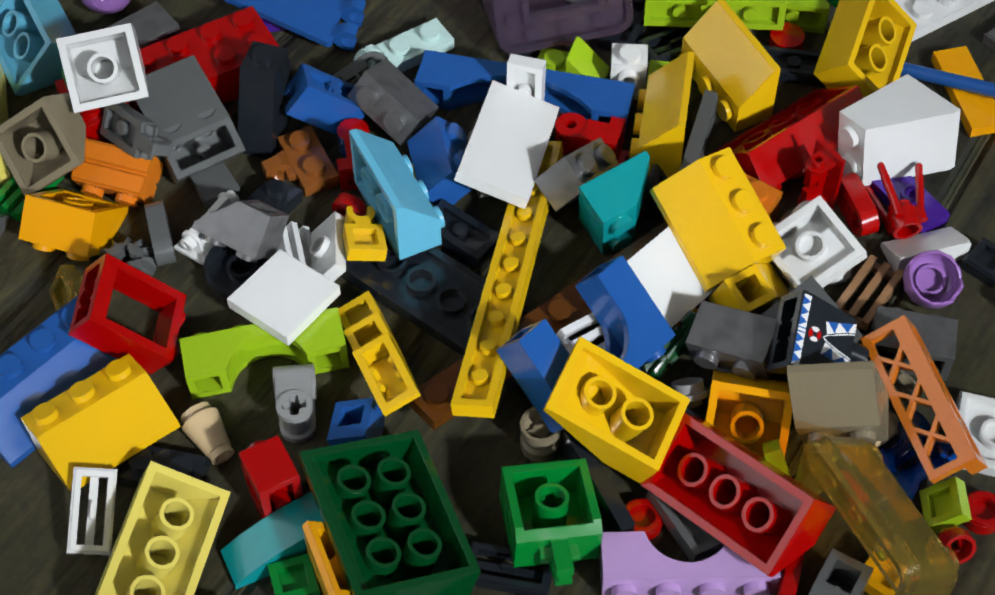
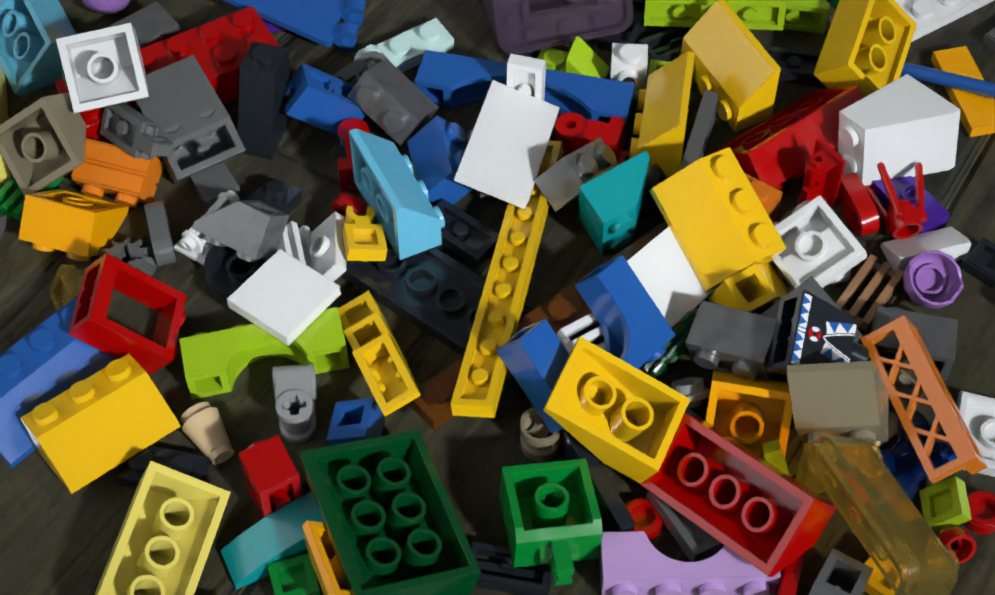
white tile [66,467,118,556] -> none
dark orange hinge [261,125,339,197] -> none
red tile [769,22,805,50] -> none

